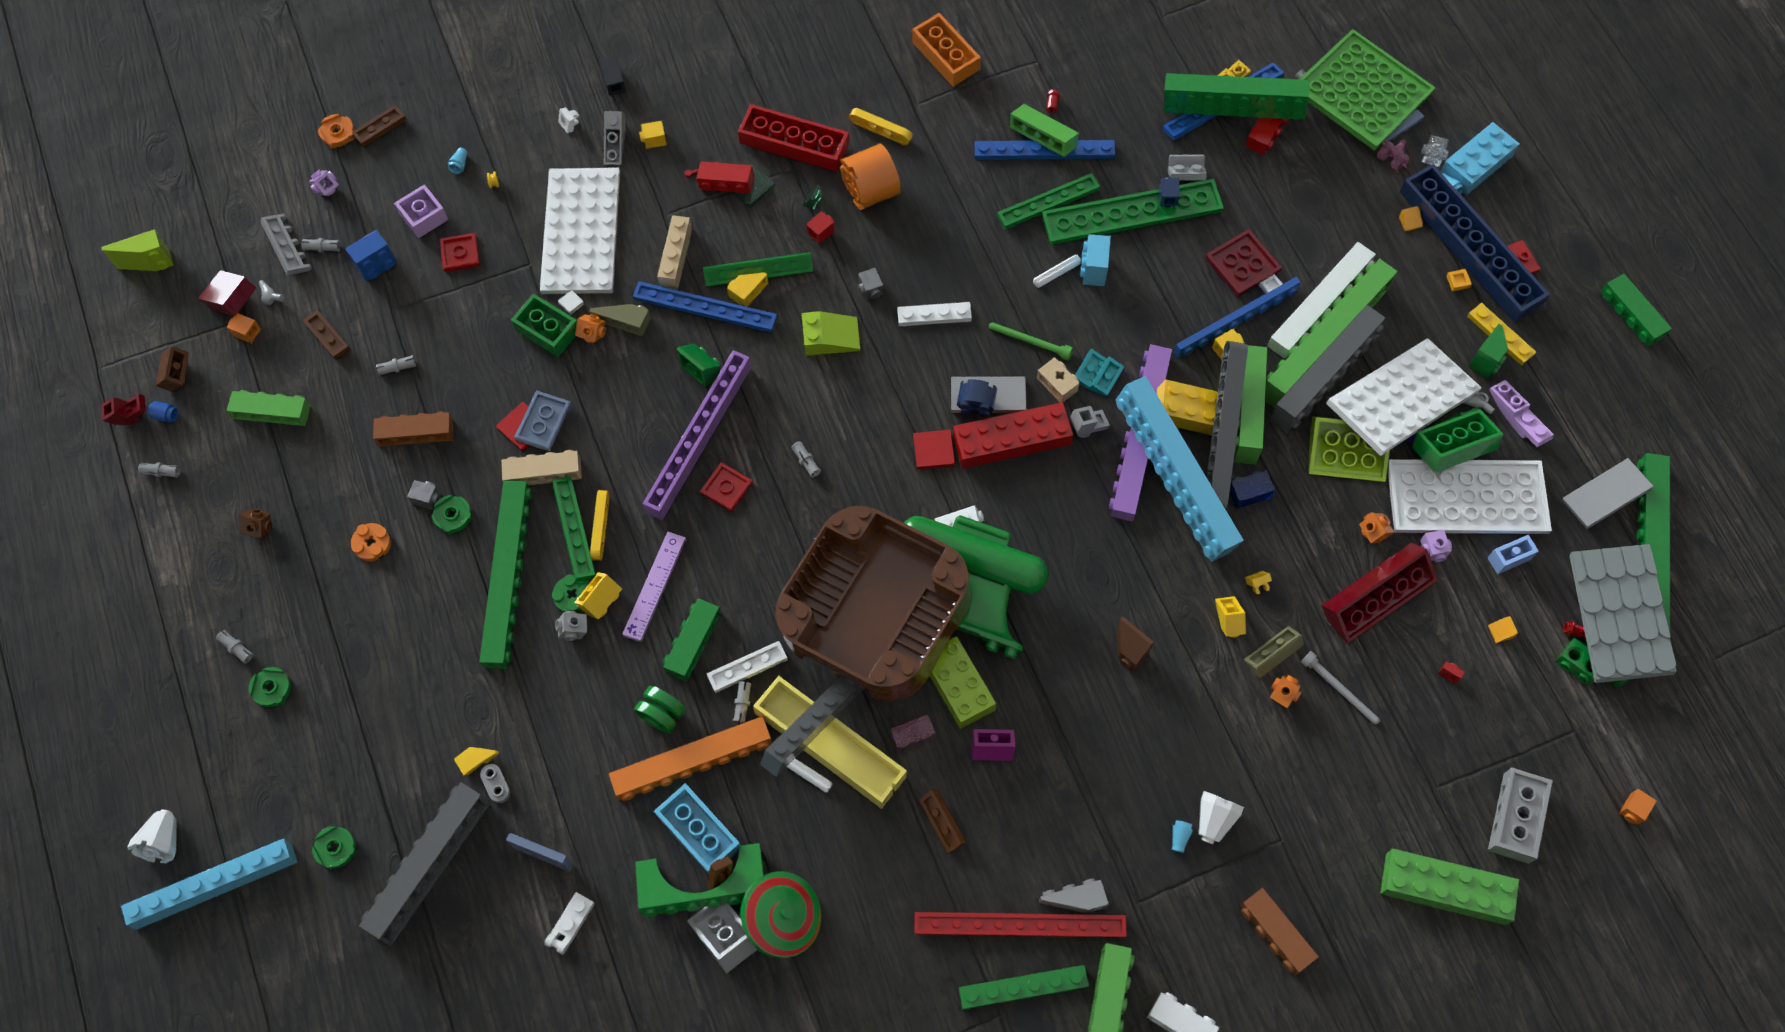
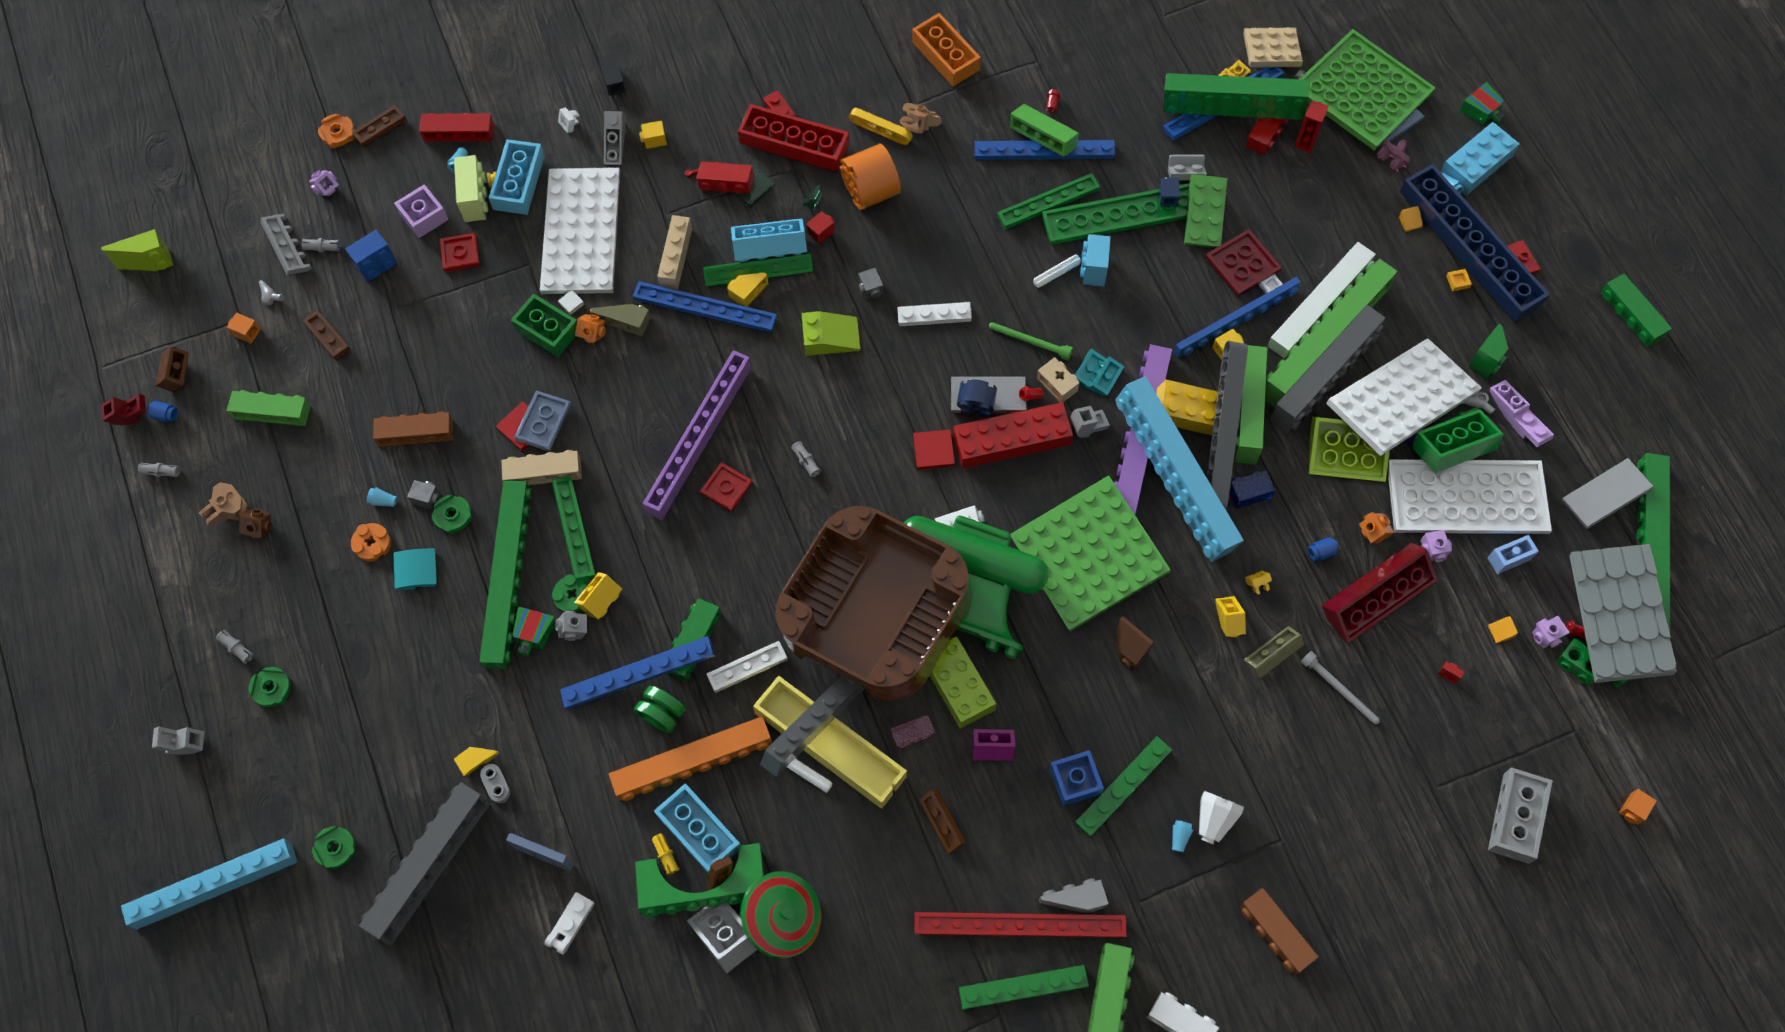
white cone [127,810,177,863] -> none
dark red brick [198,271,257,316] -> none
light grey pin [376,355,416,376] -> none
yellow beam [590,490,609,561] -> none
lavender tile [622,532,686,642] -> none
green slope [676,344,721,388] -> none
light grey pin [733,682,752,724] -> none
orange brick [1270,675,1302,708] -> none
bright green brick [1380,848,1519,925] -> none
clear brick [1421,135,1449,167] -> none
yellow plate [1467,303,1536,366] -> none
none -> light grey brick [152,727,204,755]
none -> medium nougat hinge [199,482,248,526]
none -> medium azure cone [367,487,397,507]
none -> teal slope [393,548,436,590]
none -> red brick [419,113,494,142]
none -> yellowish green brick [454,155,488,222]
none -> medium azure brick [489,139,545,215]
none -> torso [513,607,556,657]
none -> blue plate [560,636,715,709]
none -> yellow axle [652,833,679,875]
none -> medium azure brick [731,219,807,262]
none -> red plate [763,90,796,117]
none -> medium nougat hinge [900,103,942,133]
none -> bright green plate [1011,476,1171,632]
none -> red pin [1019,386,1043,401]
none -> blue brick [1049,750,1104,807]
none -> green plate [1075,736,1172,837]
none -> bright green plate [1184,174,1227,249]
none -> tan plate [1244,27,1303,67]
none -> red brick [1294,100,1329,153]
none -> blue brick [1308,537,1339,561]
none -> green torso [1459,82,1506,124]
none -> lavender brick [1532,616,1570,649]

